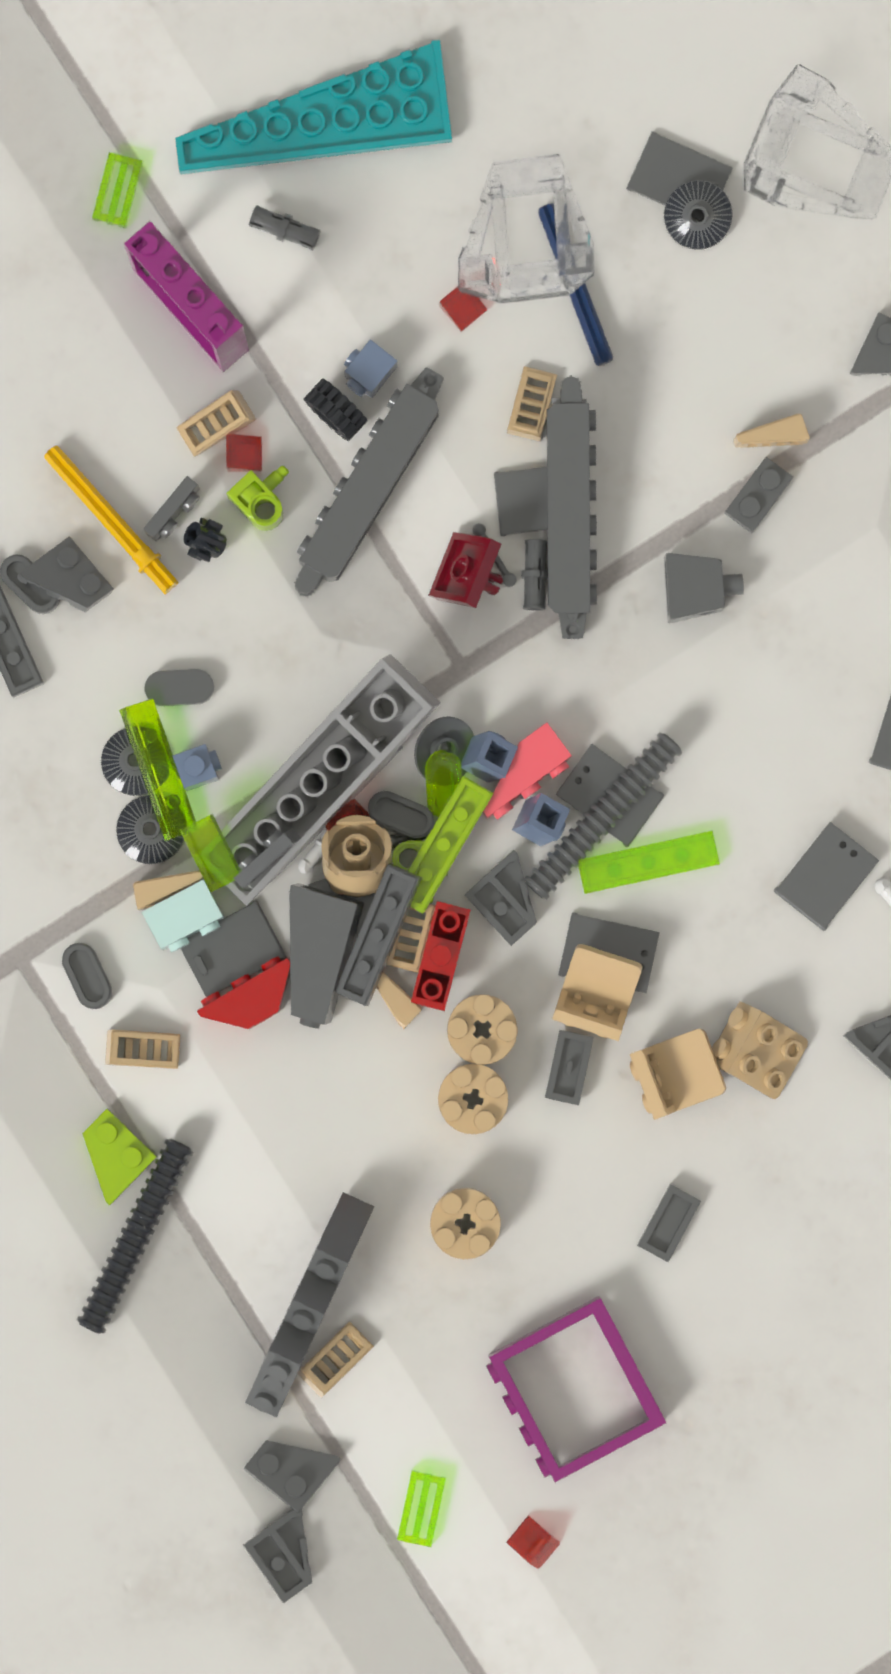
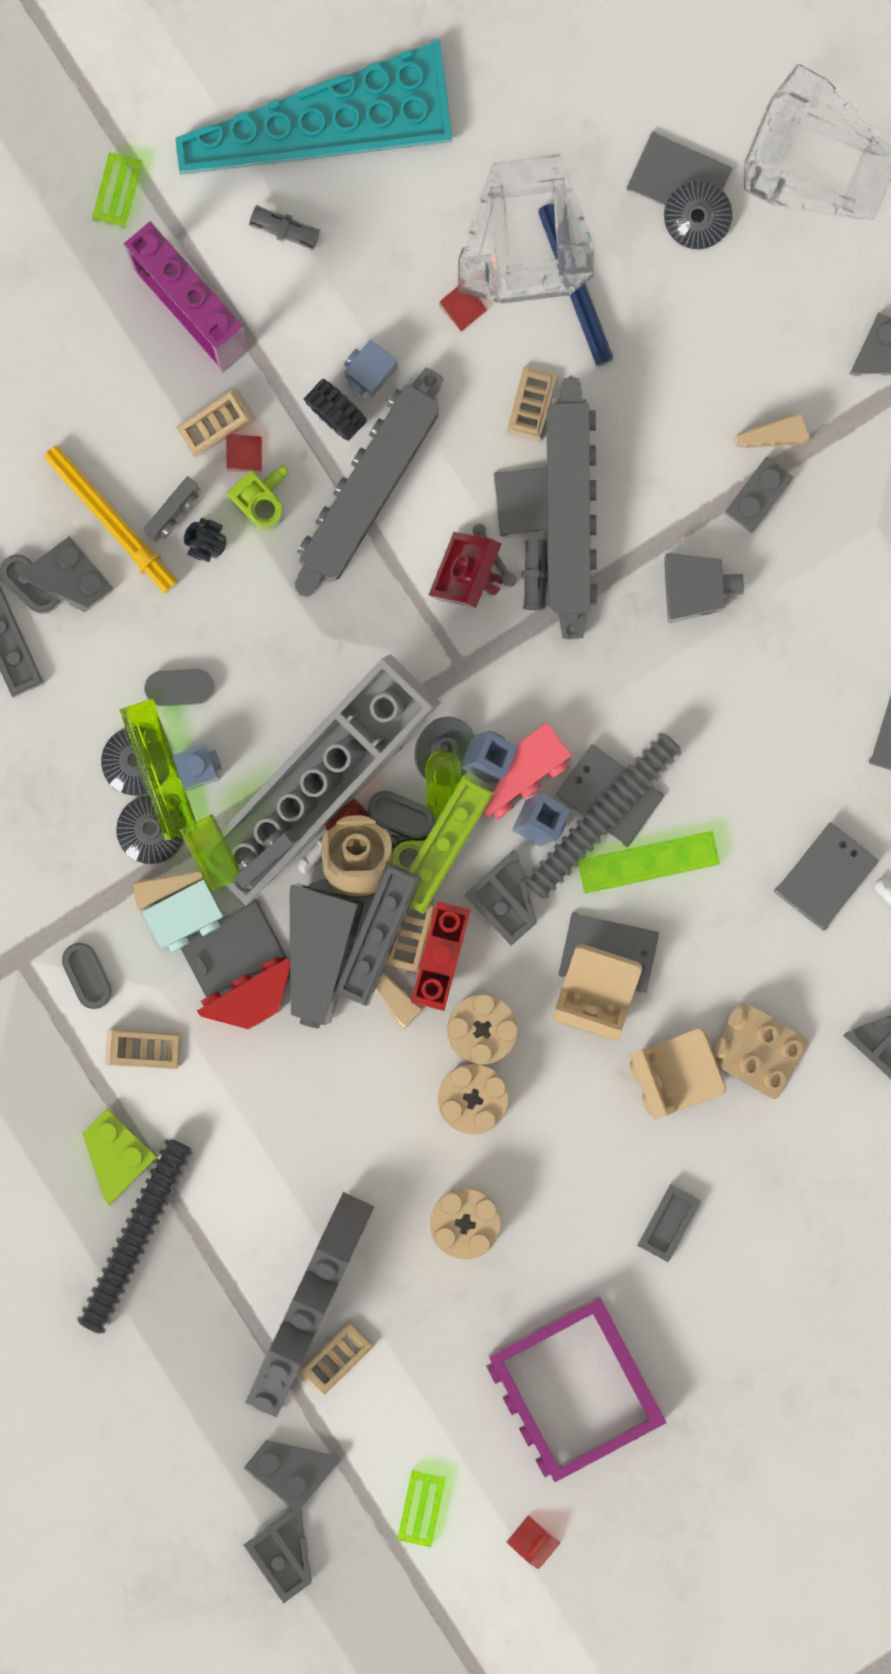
dark grey plate [545,1030,594,1105] -> none

